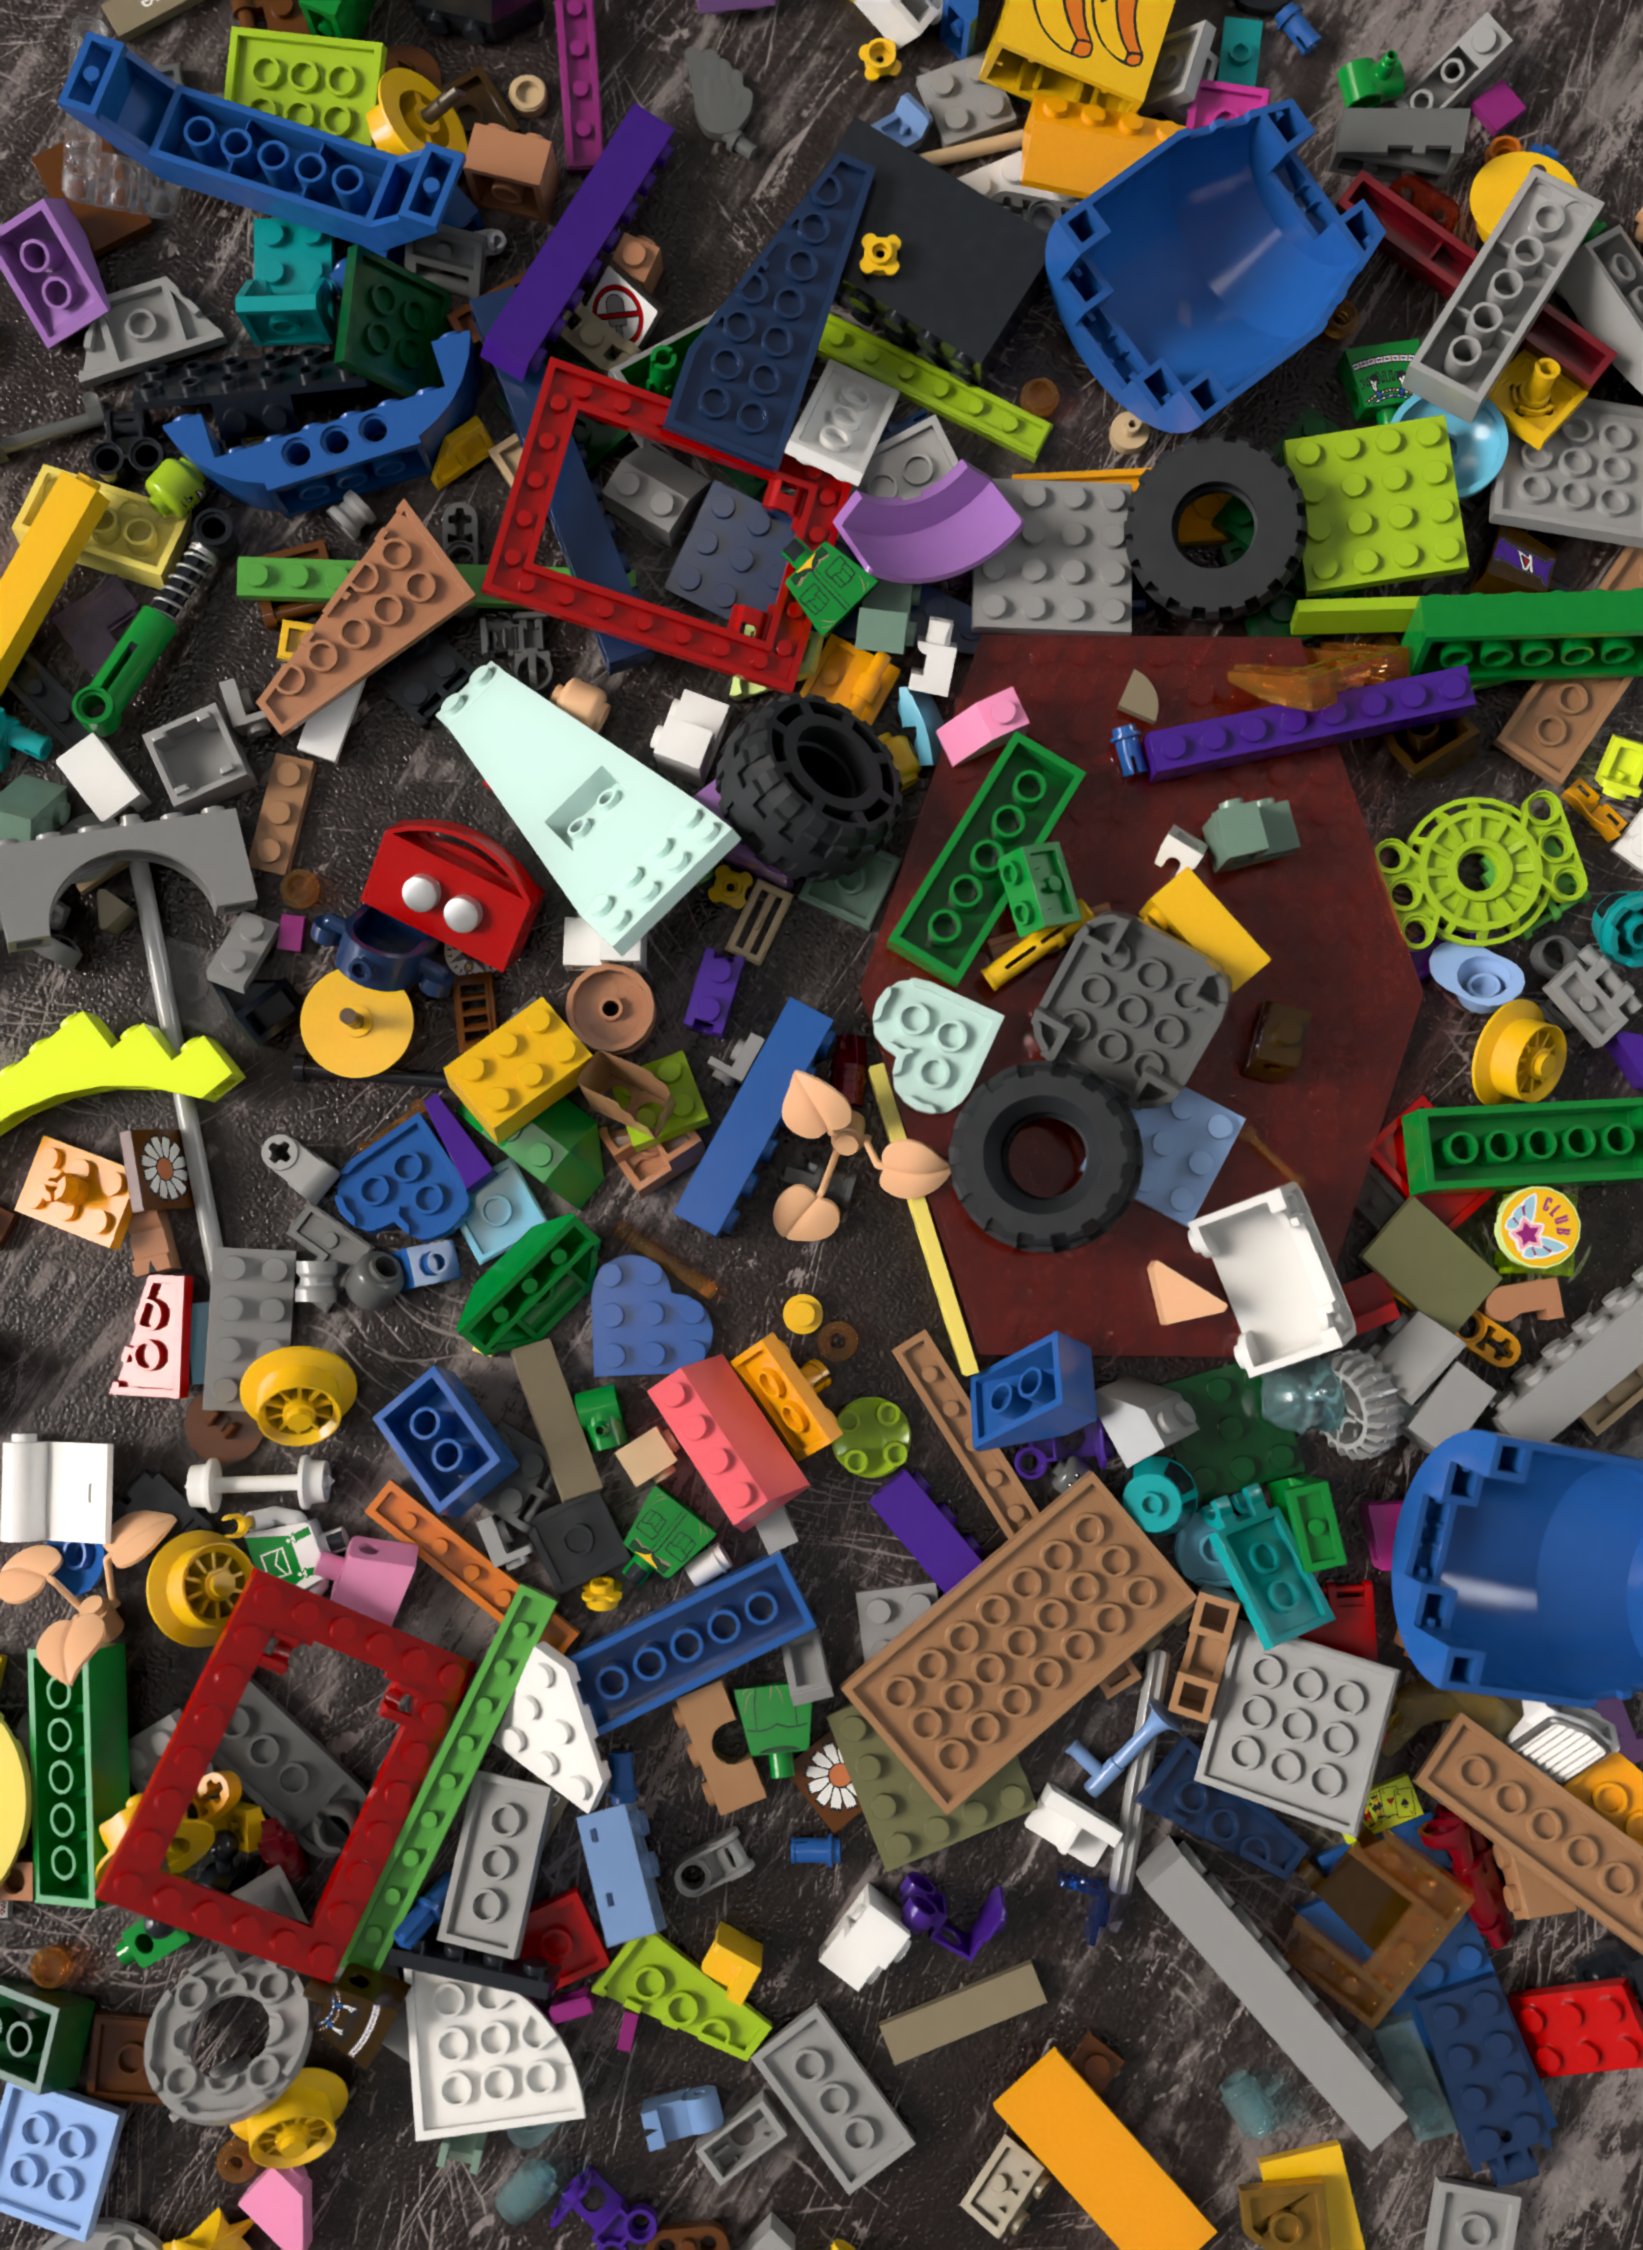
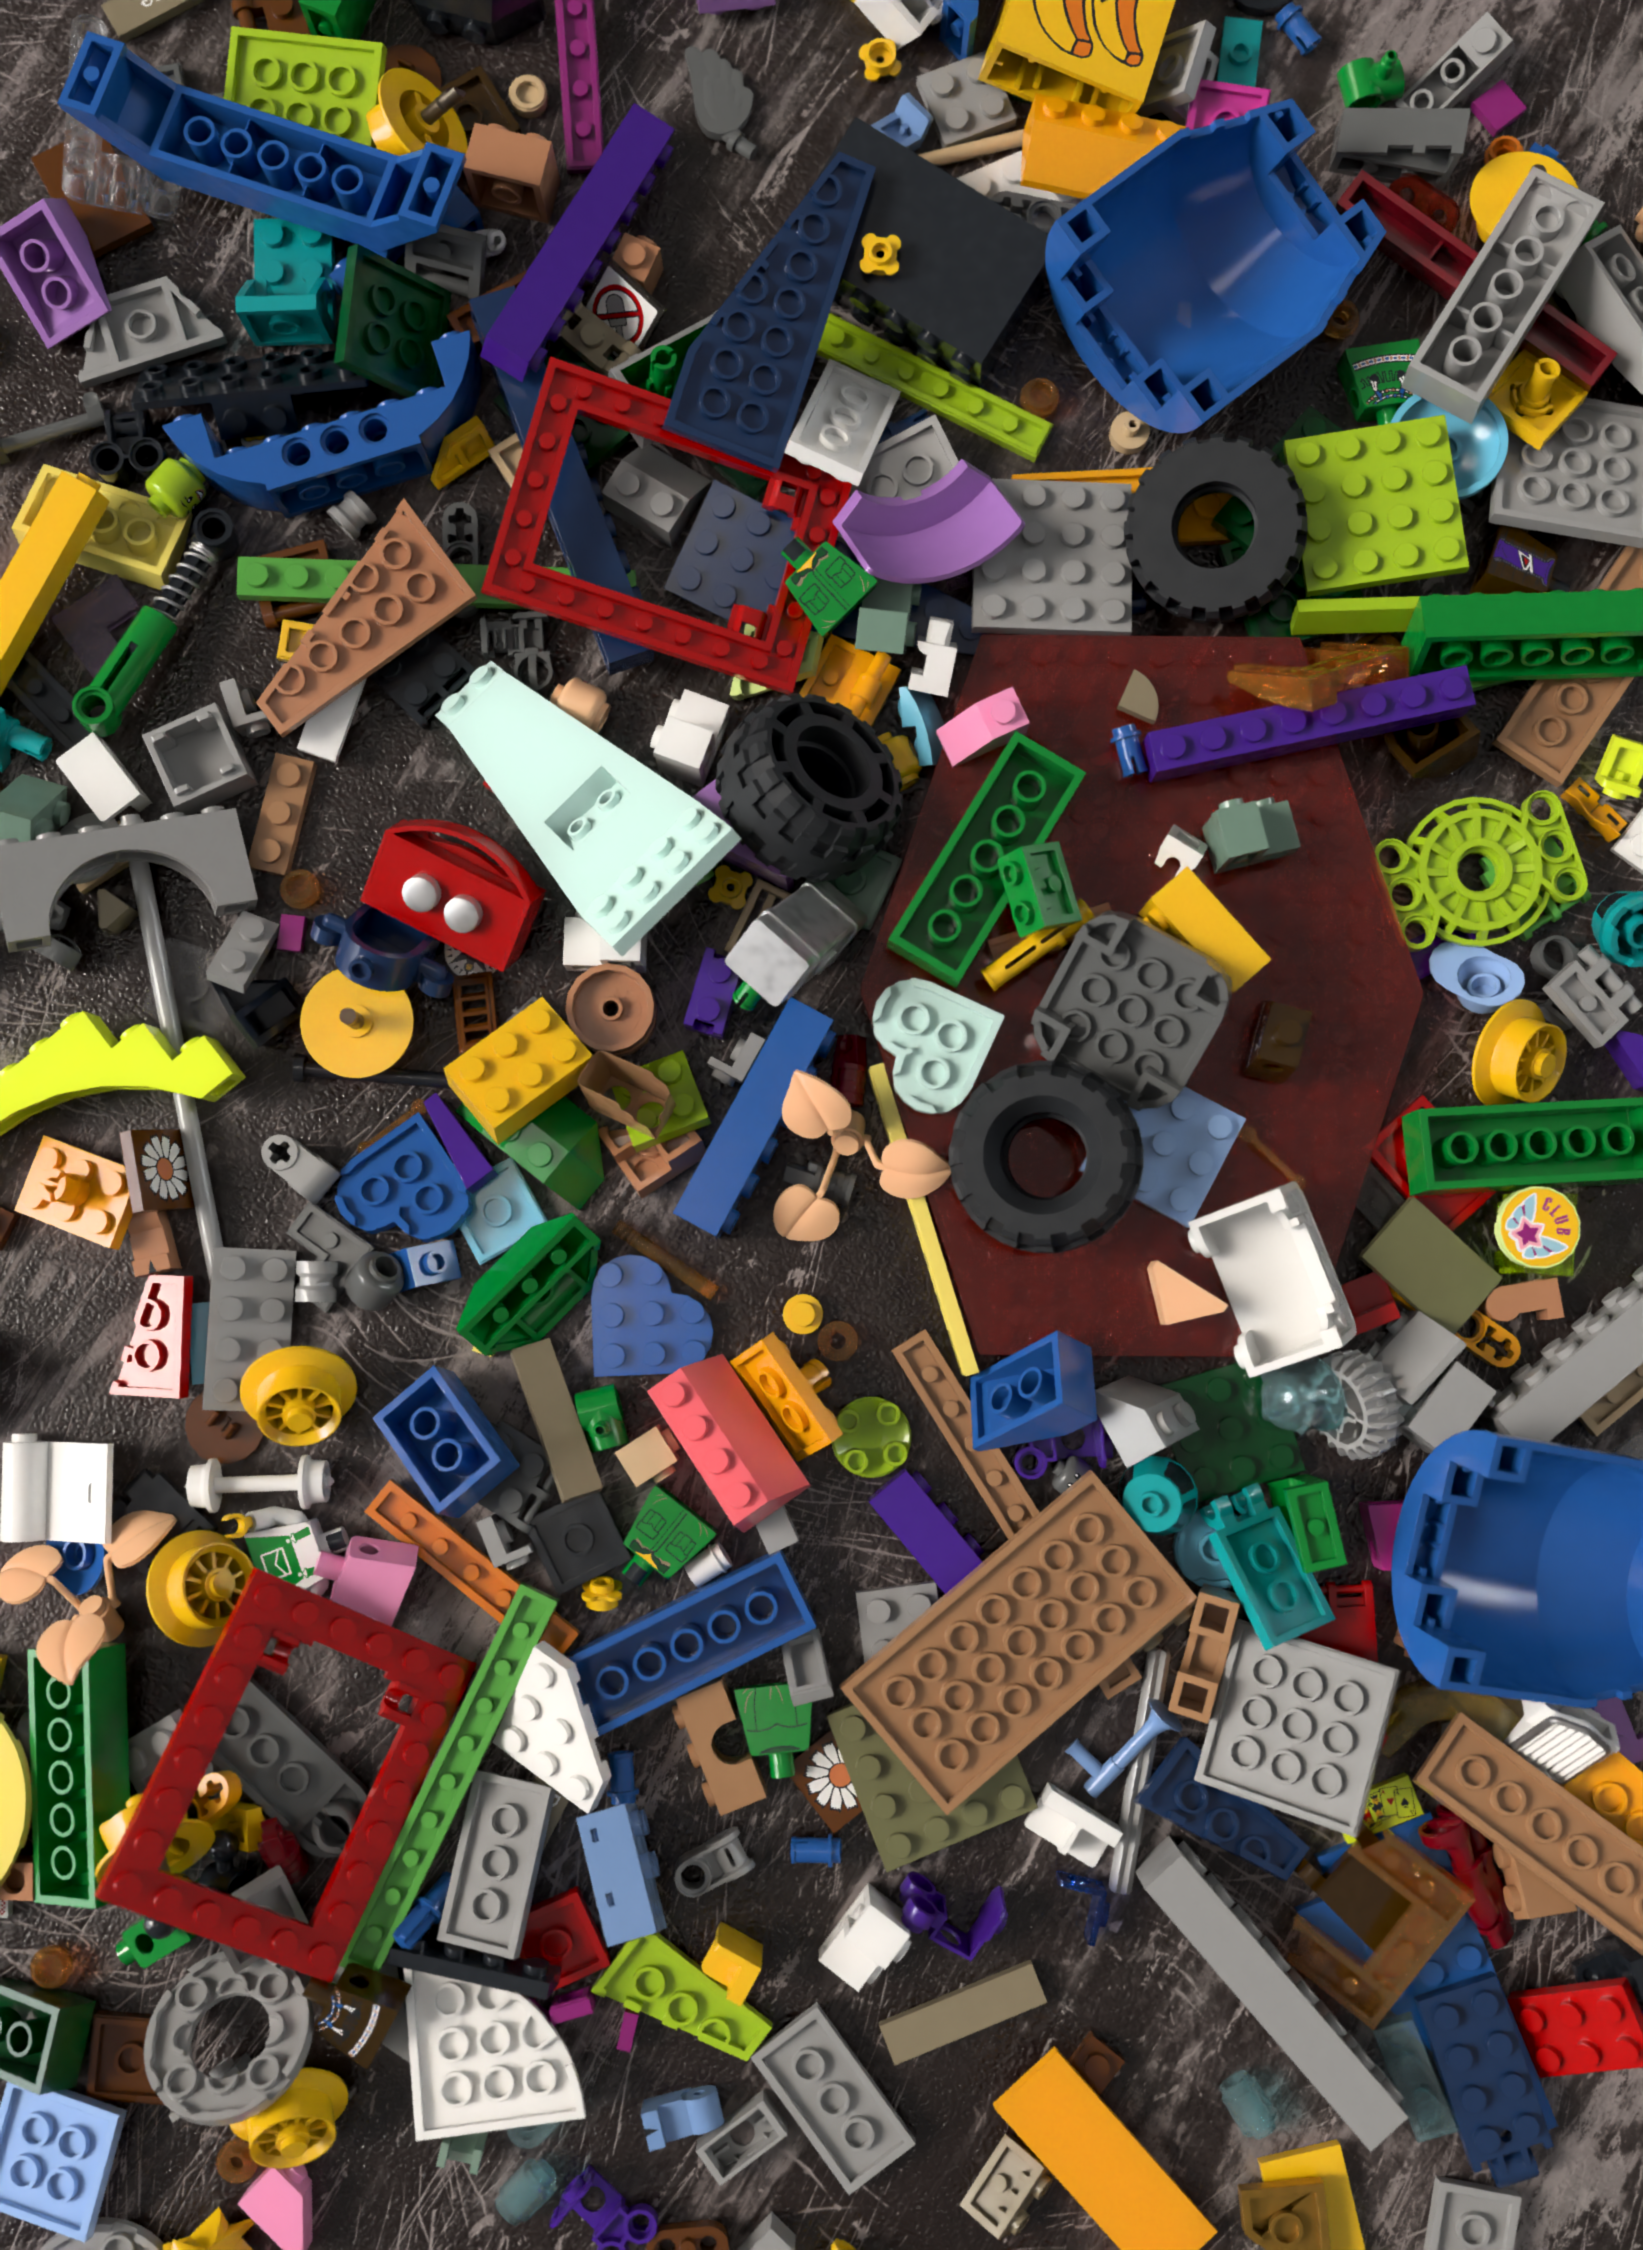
none -> flat silver piece [725,880,867,1011]

